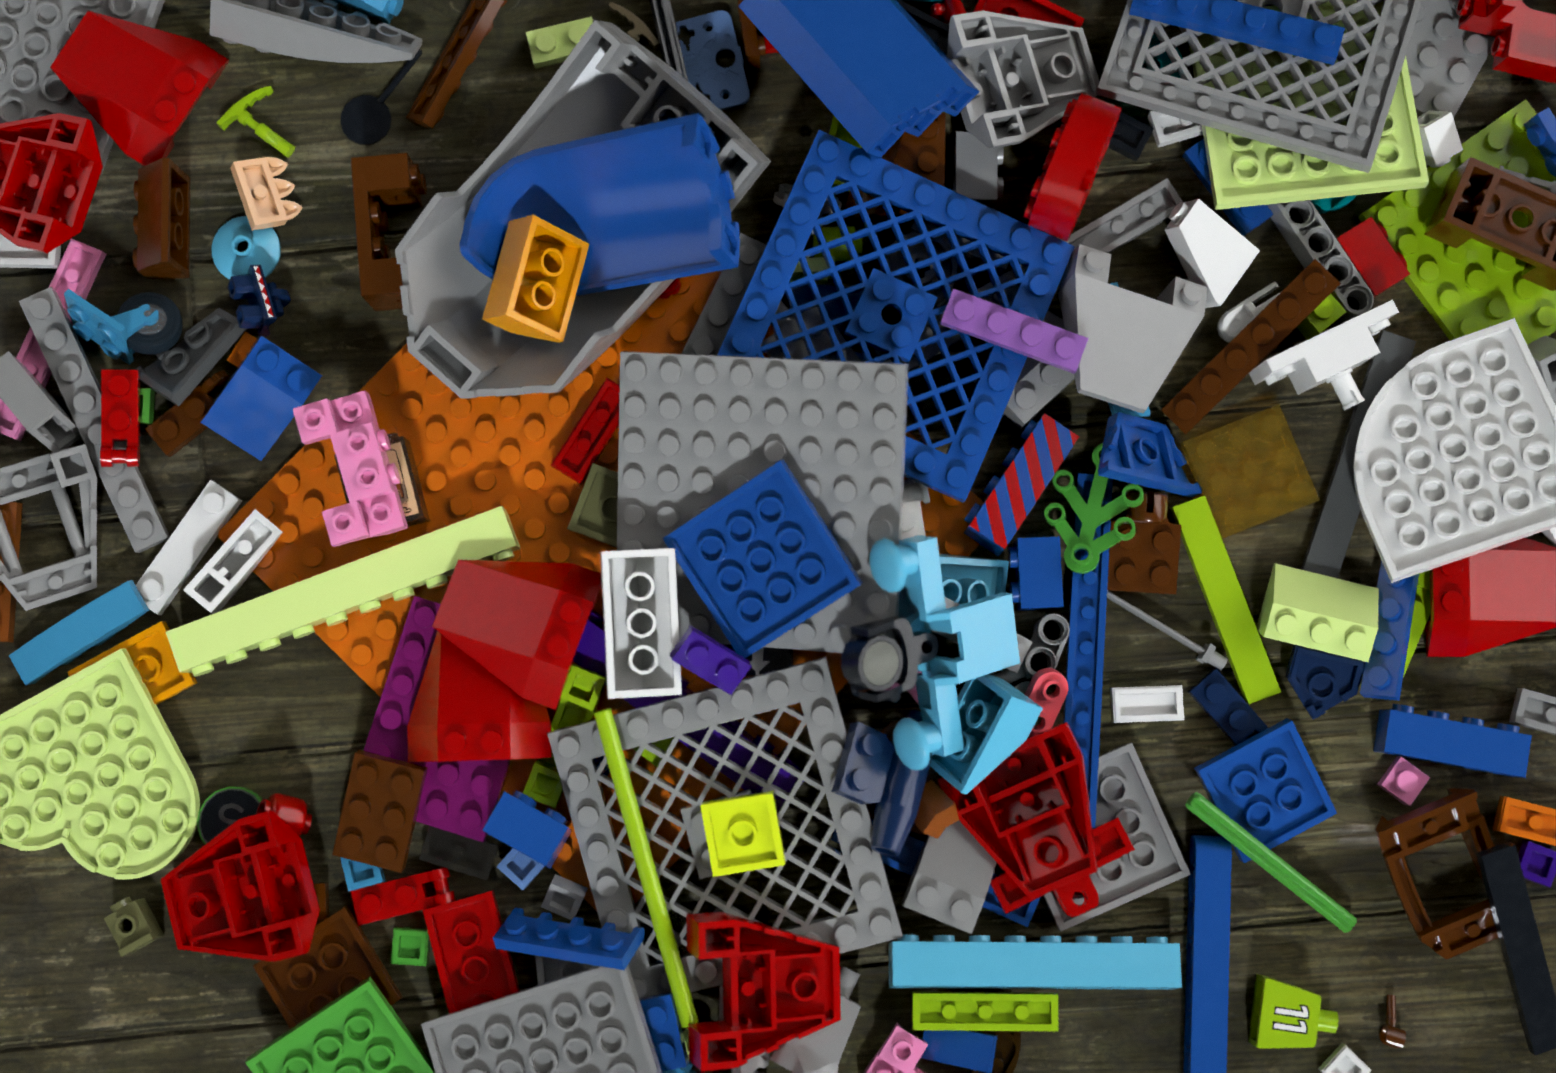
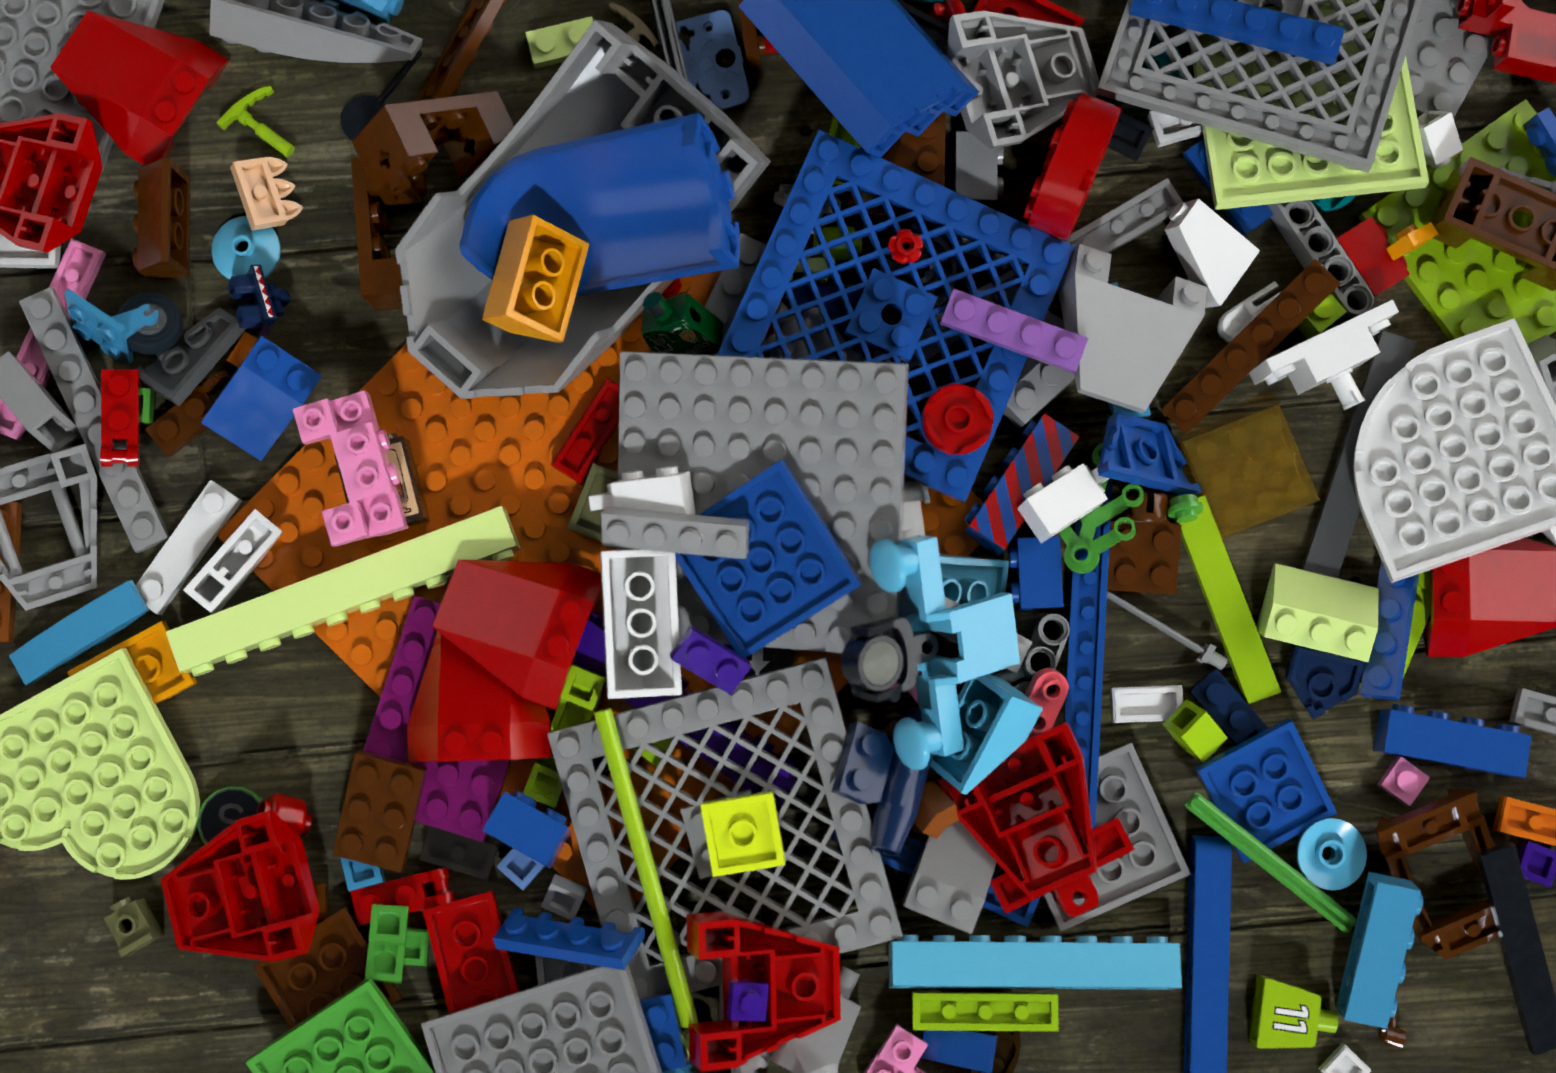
none -> reddish brown plate [352,91,514,193]
none -> bright green slope [365,904,409,983]
none -> white hinge [588,466,696,515]
none -> light grey plate [601,507,749,559]
none -> dark green torso [641,292,723,355]
none -> dark purple plate [726,980,769,1021]
none -> red plate [888,229,923,264]
none -> red tile [921,383,994,456]
none -> white hinge [1017,463,1110,543]
none -> lime brick [1162,699,1228,763]
none -> bright green plate [1167,494,1203,523]
none -> medium azure dish [1296,818,1367,890]
none -> dark azure brick [1336,872,1423,1029]
none -> light orange plate [1387,222,1438,261]

